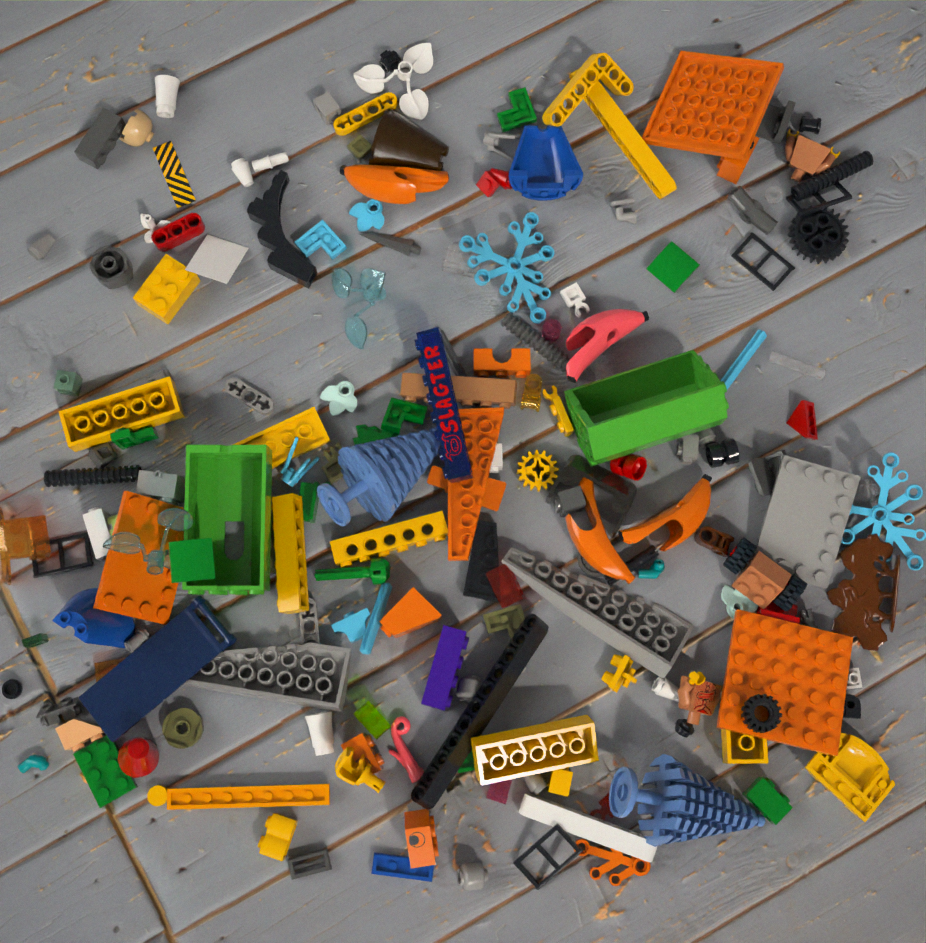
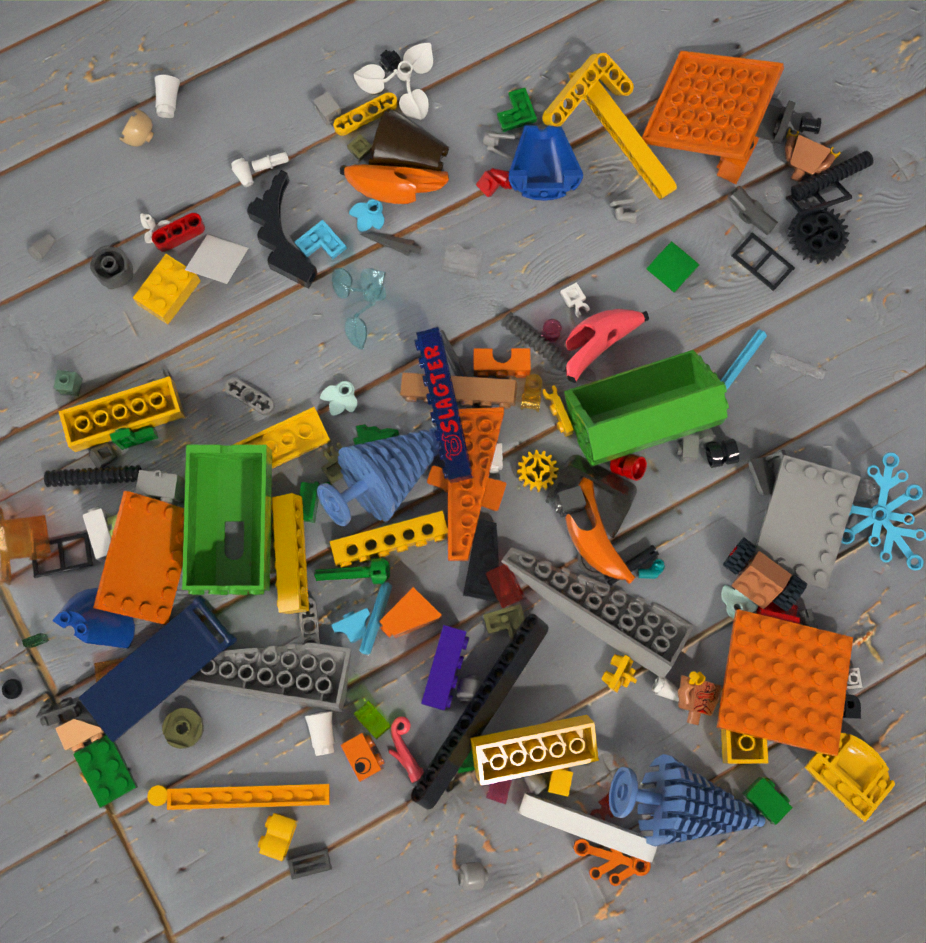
teal arm [17,755,49,774] -> none
dark grey brick [74,108,126,169] -> none
clear light blue plant [103,508,193,575] -> none
red cone [118,737,159,778] -> none
light grey pin [124,629,150,653] -> none
sticker [153,141,196,208] -> none
green slope [168,538,215,583] -> none
medium azure plant [280,437,320,487] -> none
yellow piece [335,747,386,793] -> none
blue tile [371,852,434,882] -> none
green plate [381,397,428,434] -> none
orange brick [404,809,439,869] -> none
medium azure plant [459,212,554,324] -> none
black window [513,823,583,890] -> none
orange piece [618,474,712,552] -> none
black plate [675,719,694,738] -> none
reddish brown piece [694,526,735,557] -> none
black tyre [741,694,782,733] -> none
red slope [786,400,818,440] -> none
reddish brown plant [826,534,900,651] -> none

